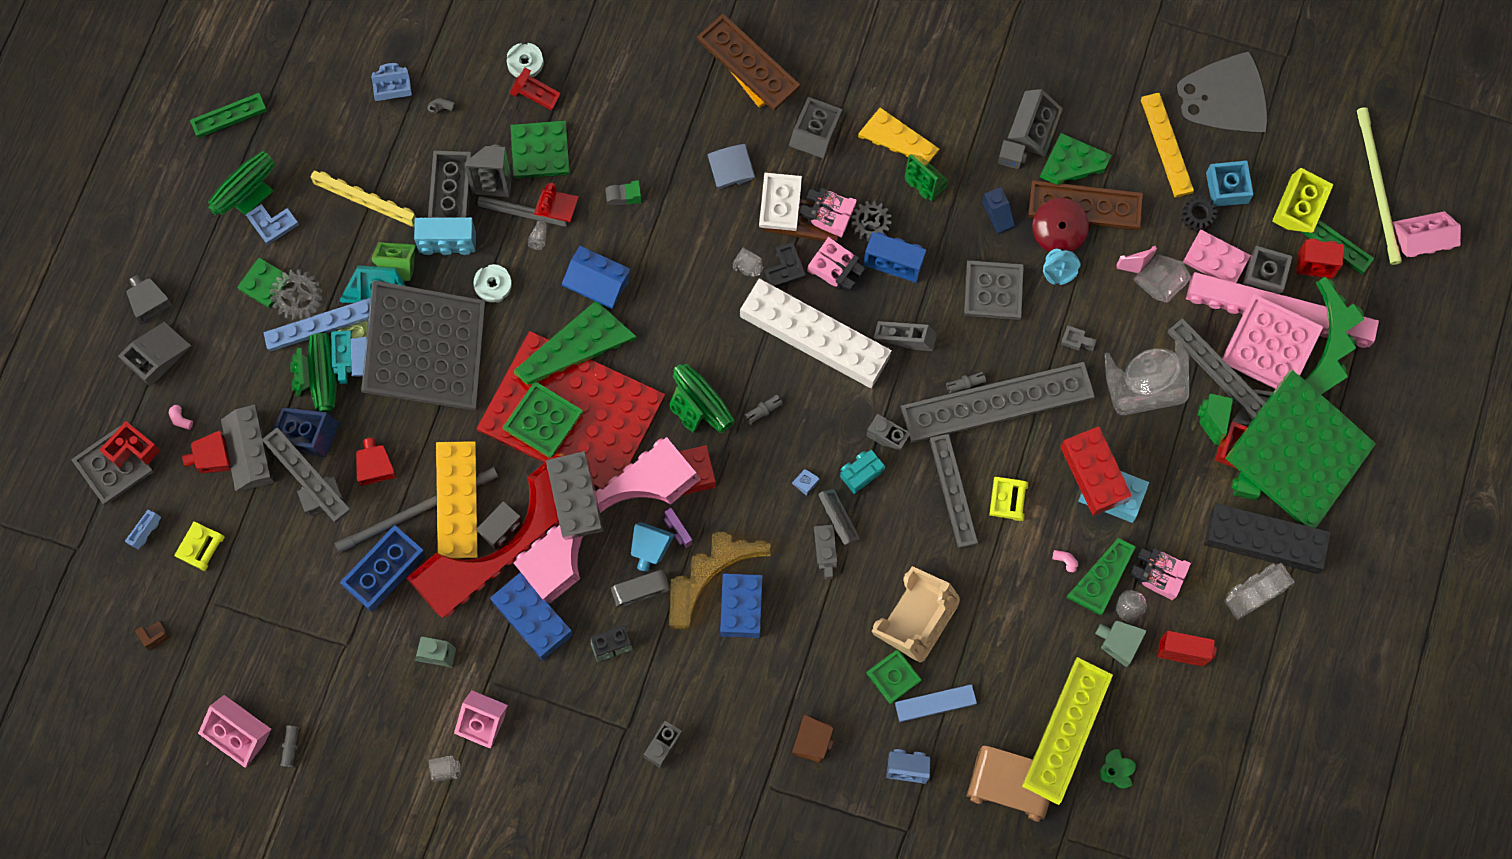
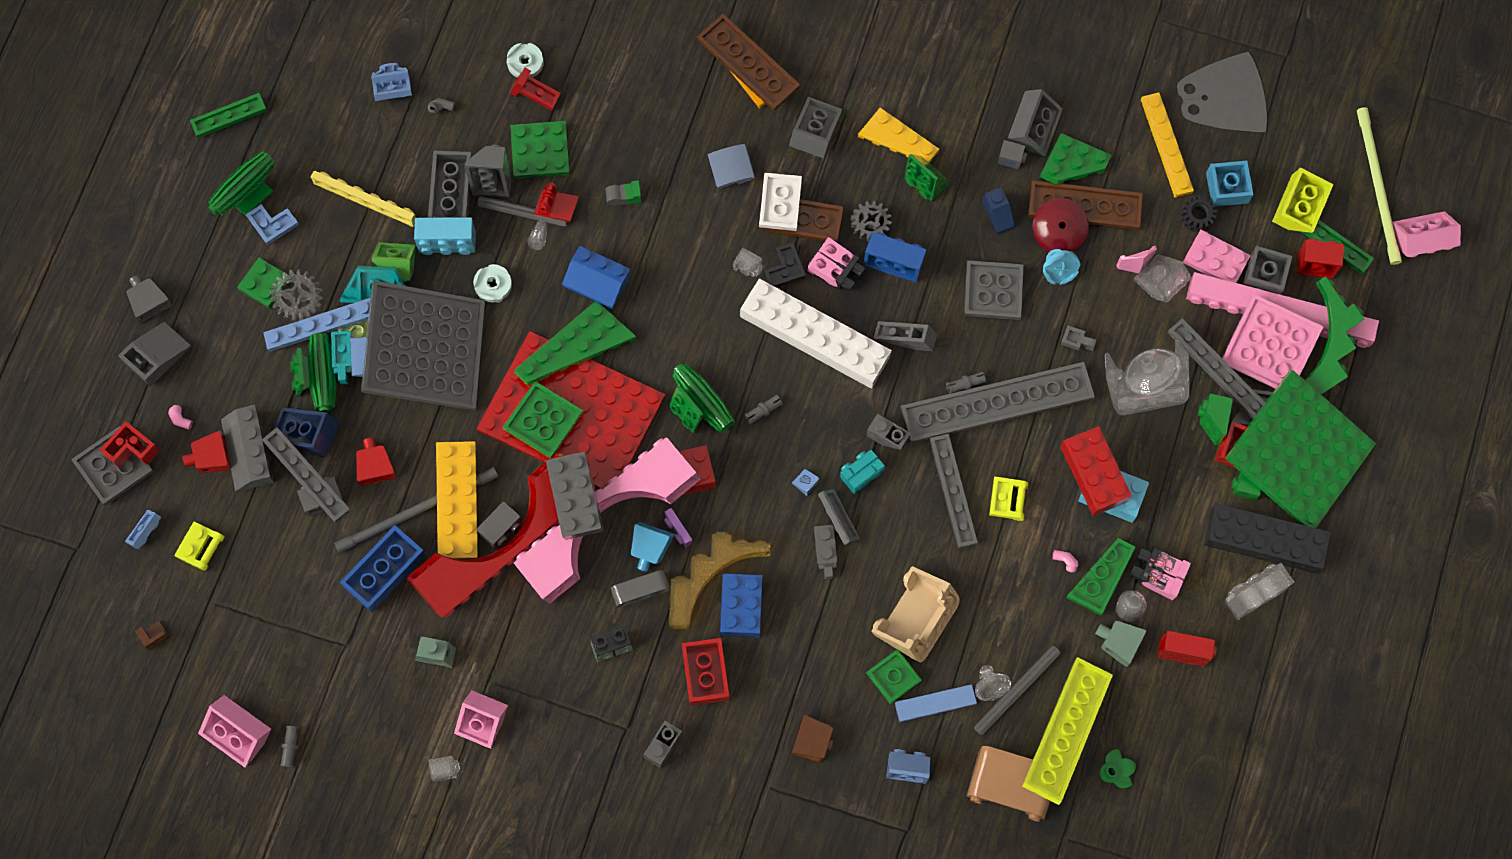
blue brick [490,573,573,661] -> none
hips [800,187,857,238] -> none
none -> red brick [682,638,729,706]
none -> dark grey axle [974,646,1060,735]
none -> clear hair [975,665,1011,701]

